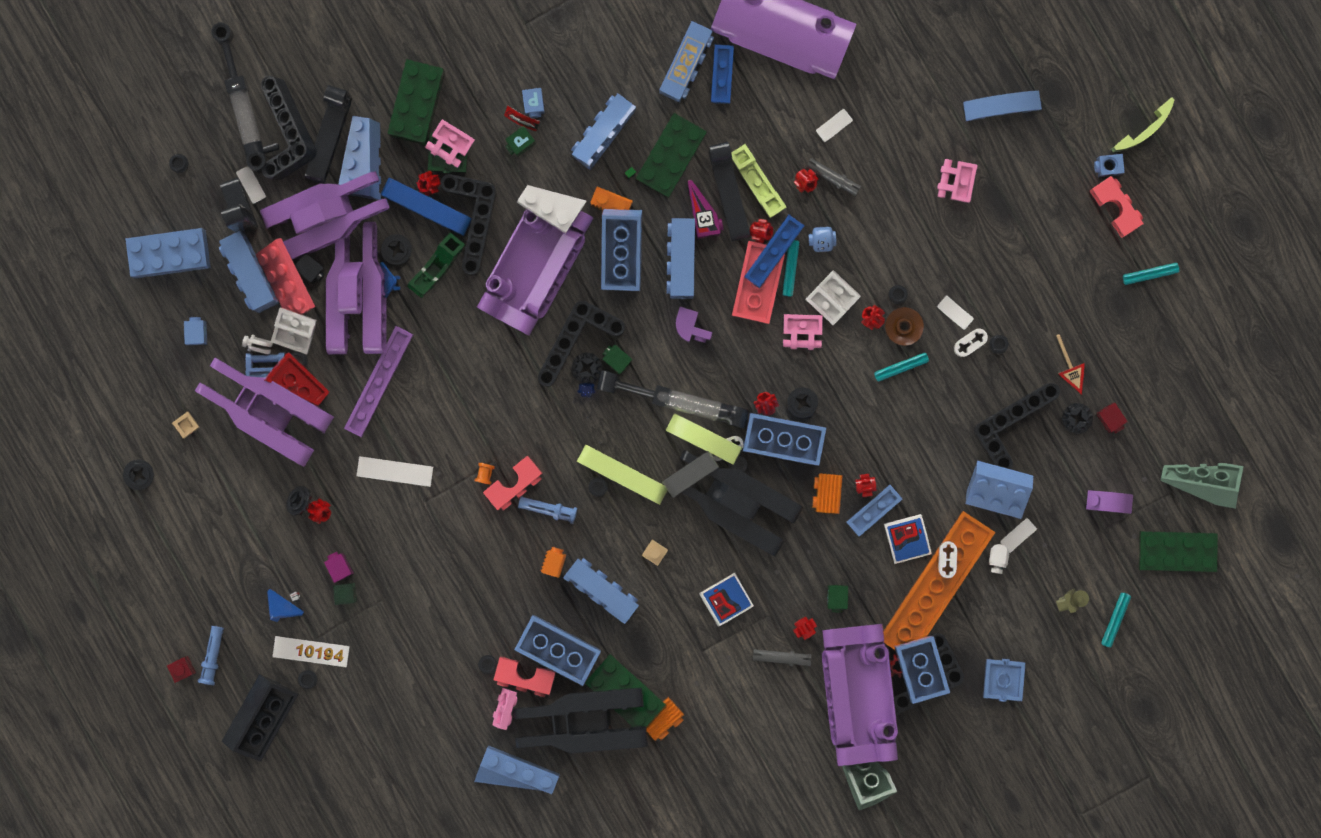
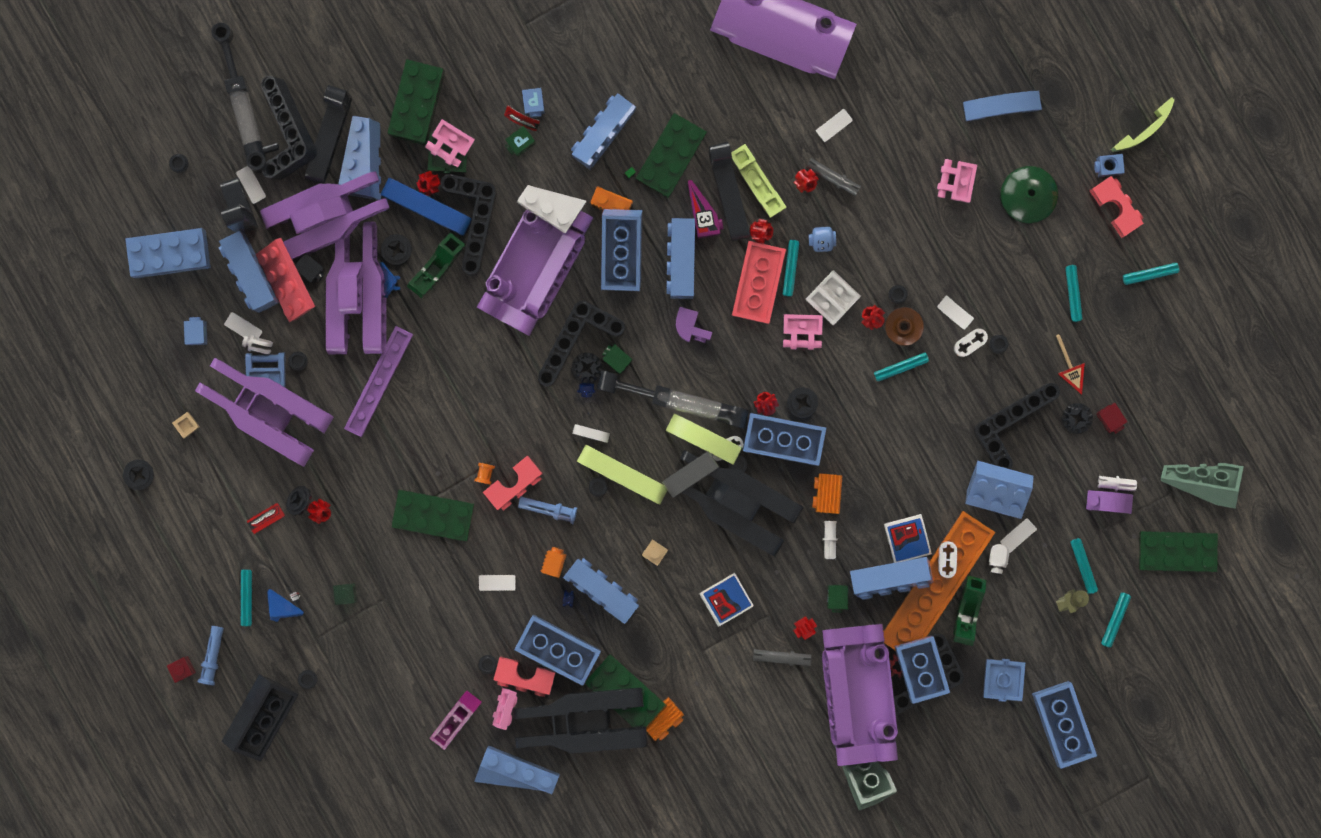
red wing [264,353,329,406] -> none
white slope [271,307,317,355] -> none
white sticker [273,636,349,667] -> none
magenta brick [324,552,354,583] -> none
white sticker [357,456,433,487] -> none
medium blue brick [659,21,714,102] -> none
blue plate [711,45,734,104] -> none
blue tile [744,215,804,288] -> none
medium blue plate [846,485,902,537] -> none
red gear [855,474,877,497] -> none
none -> white sticker [224,312,262,339]
none -> teal axle [241,569,252,626]
none -> sticker [247,503,285,534]
none -> dark green plate [392,490,474,541]
none -> magenta slope [429,691,482,750]
none -> white sticker [479,575,515,591]
none -> clear blue bush [563,590,574,608]
none -> white beam [572,424,610,443]
none -> white axle [823,521,838,559]
none -> medium blue brick [850,557,934,600]
none -> dark green arch [953,576,987,646]
none -> dark green dish [1000,166,1058,223]
none -> medium blue brick [1032,681,1097,769]
none -> teal axle [1066,265,1083,322]
none -> teal axle [1070,538,1098,594]
none -> white axle [1098,476,1137,491]

